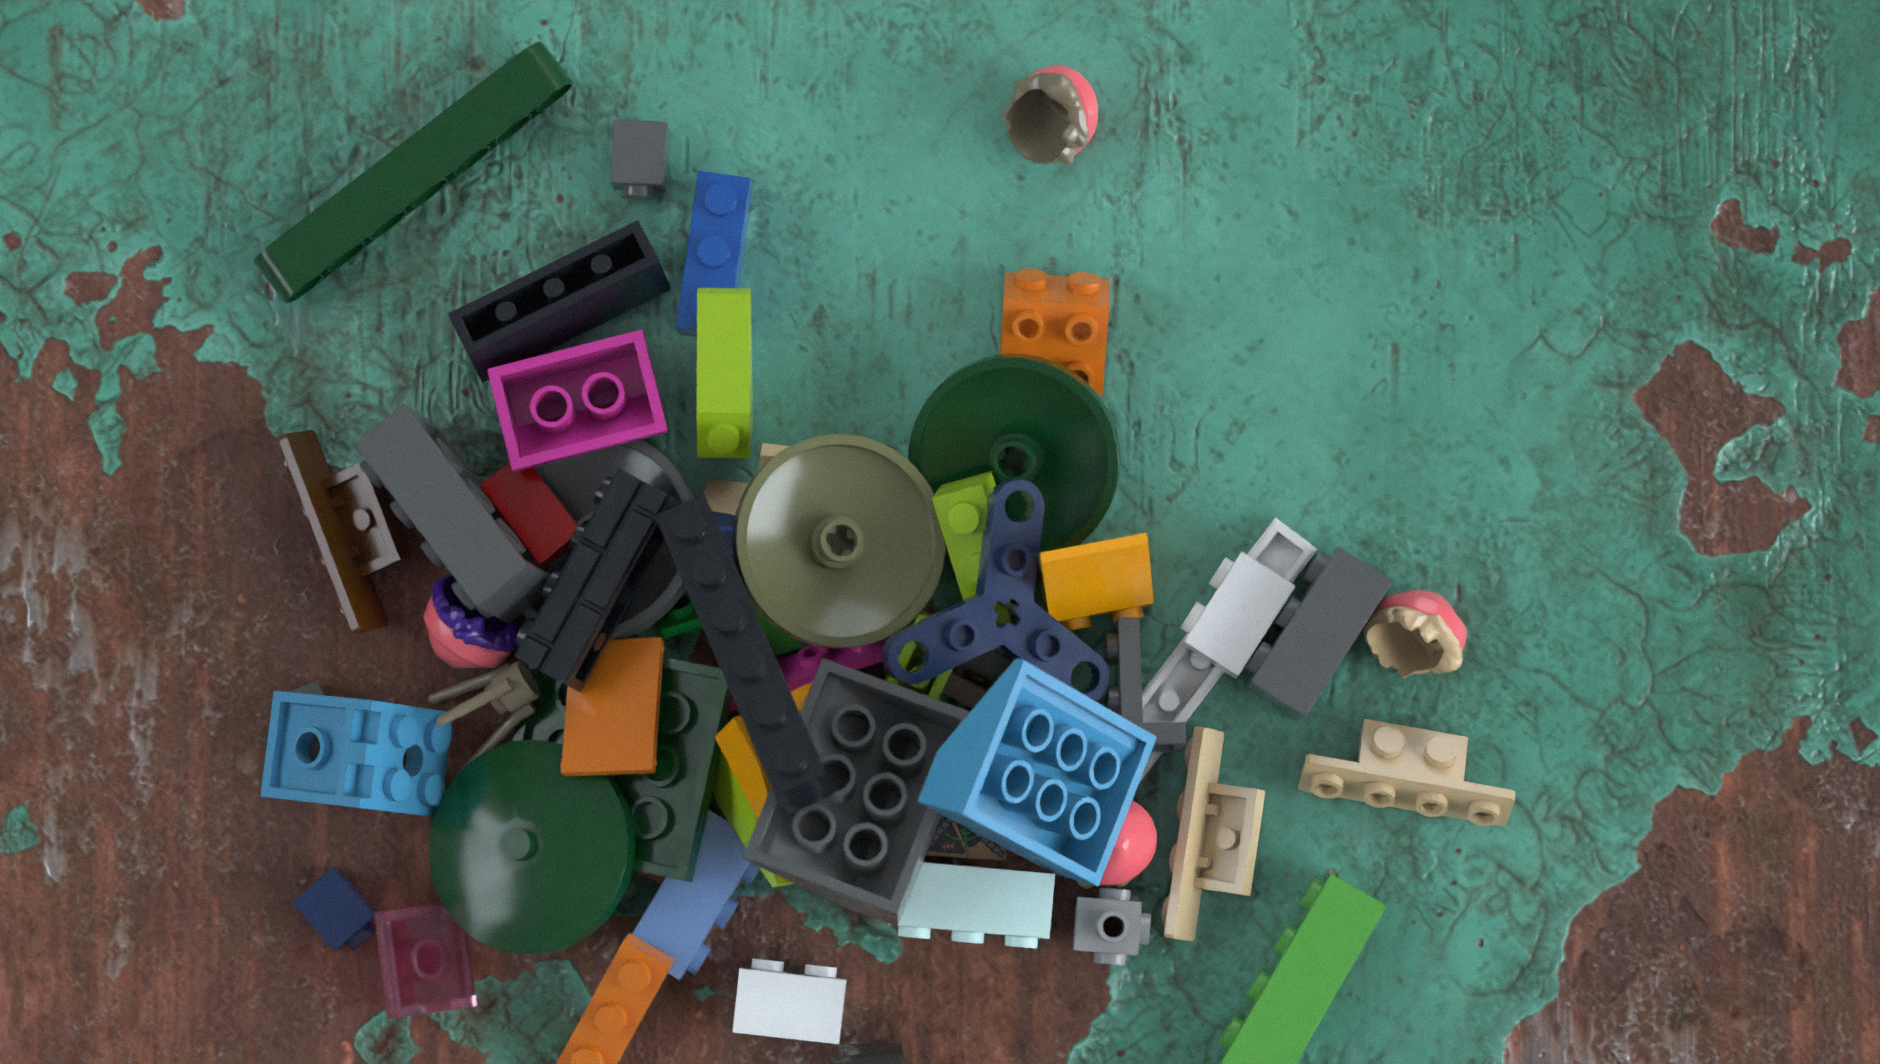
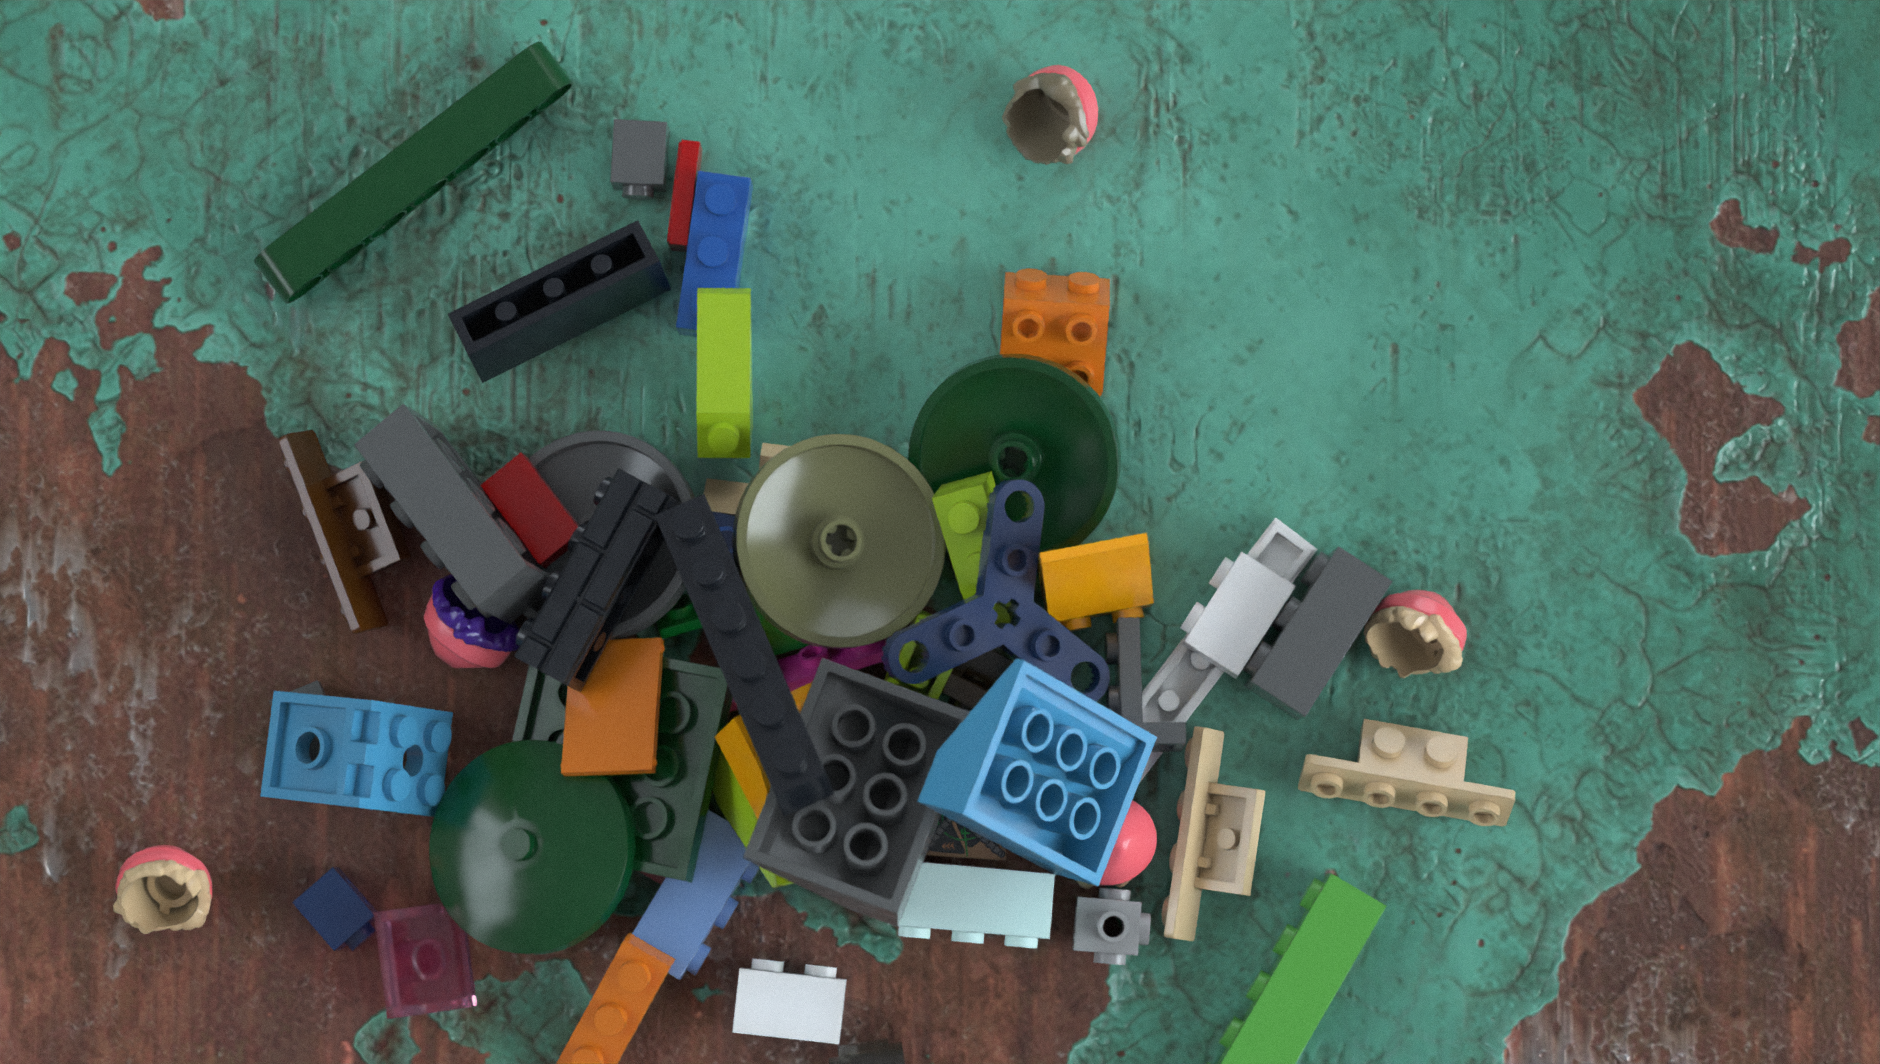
dark tan plant [428,661,541,776] -> none
dark pink slope [487,329,668,472] -> none
none -> tan hair [113,845,213,934]
none -> red tile [667,139,703,252]

